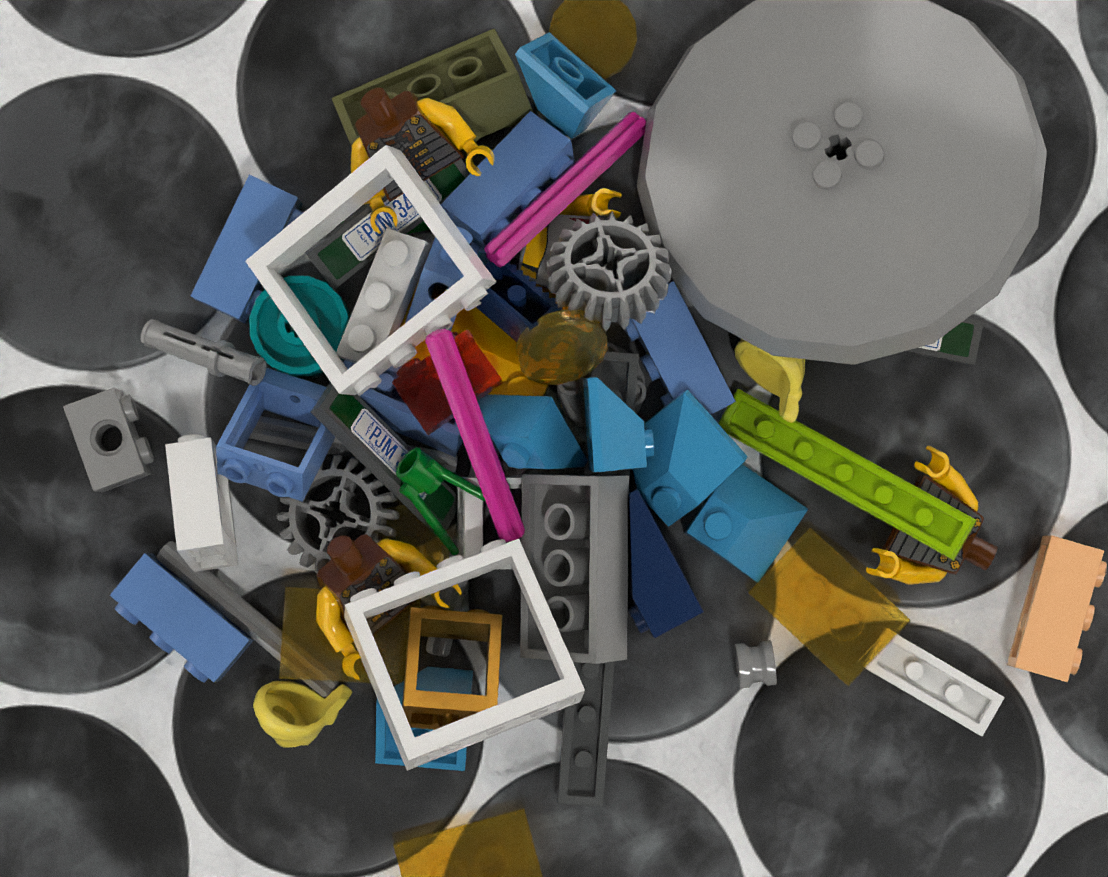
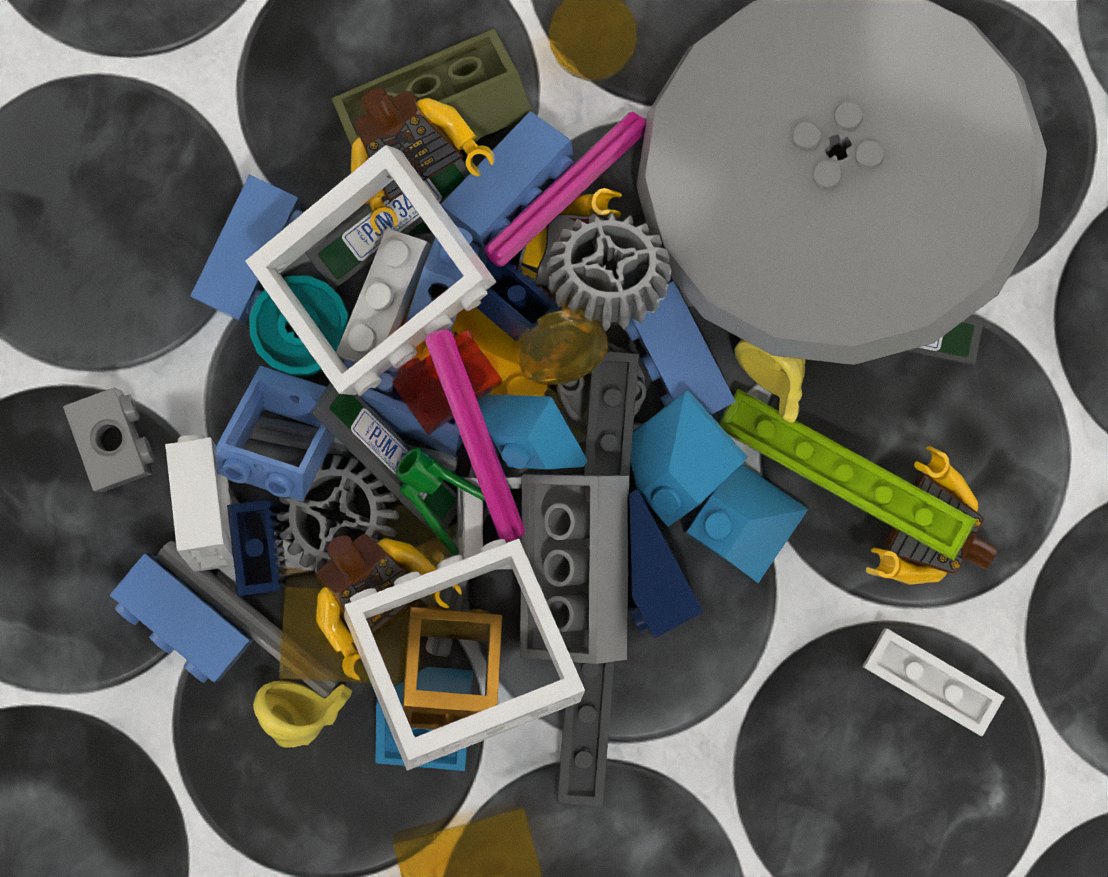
light grey pin [141,319,266,386] -> none
dark azure slope [515,32,617,139] -> none
dark azure slope [583,377,654,472] -> none
light grey wheel [734,640,777,689] -> none
clear yellow tile [748,528,911,687] -> none
light nougat brick [1007,535,1107,682] -> none
none -> dark blue brick [227,500,288,596]

